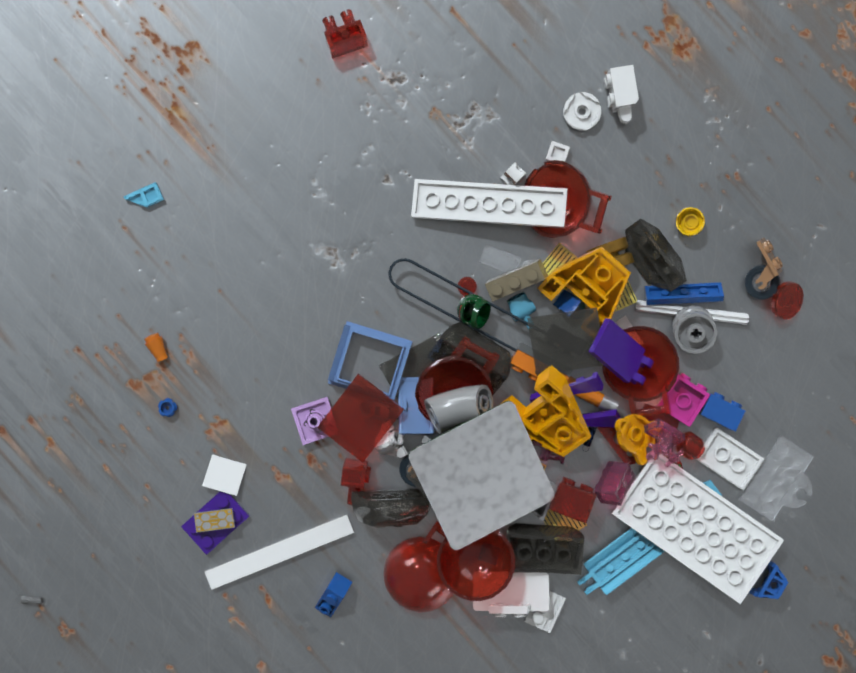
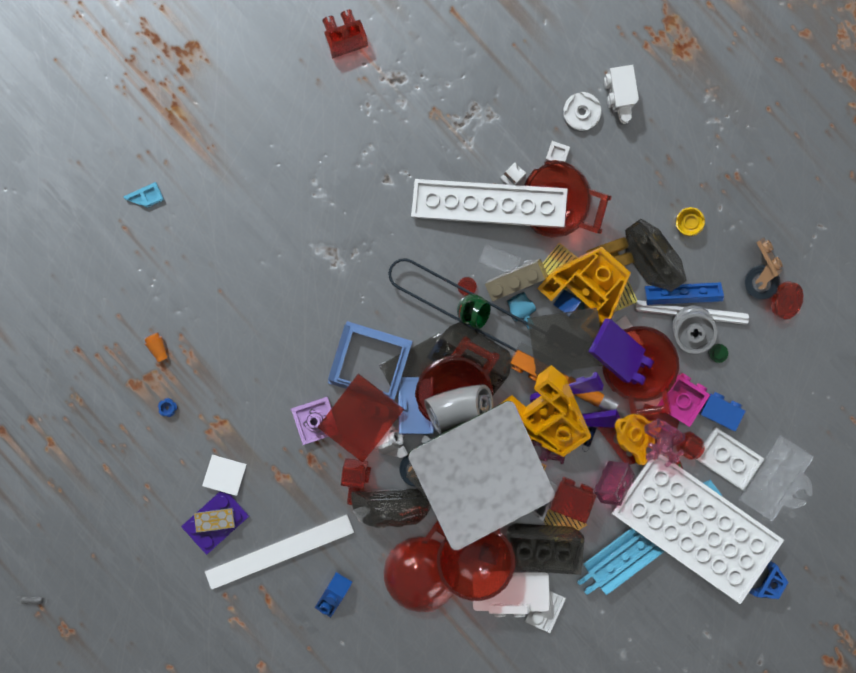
none -> dark green plate [709,344,729,363]

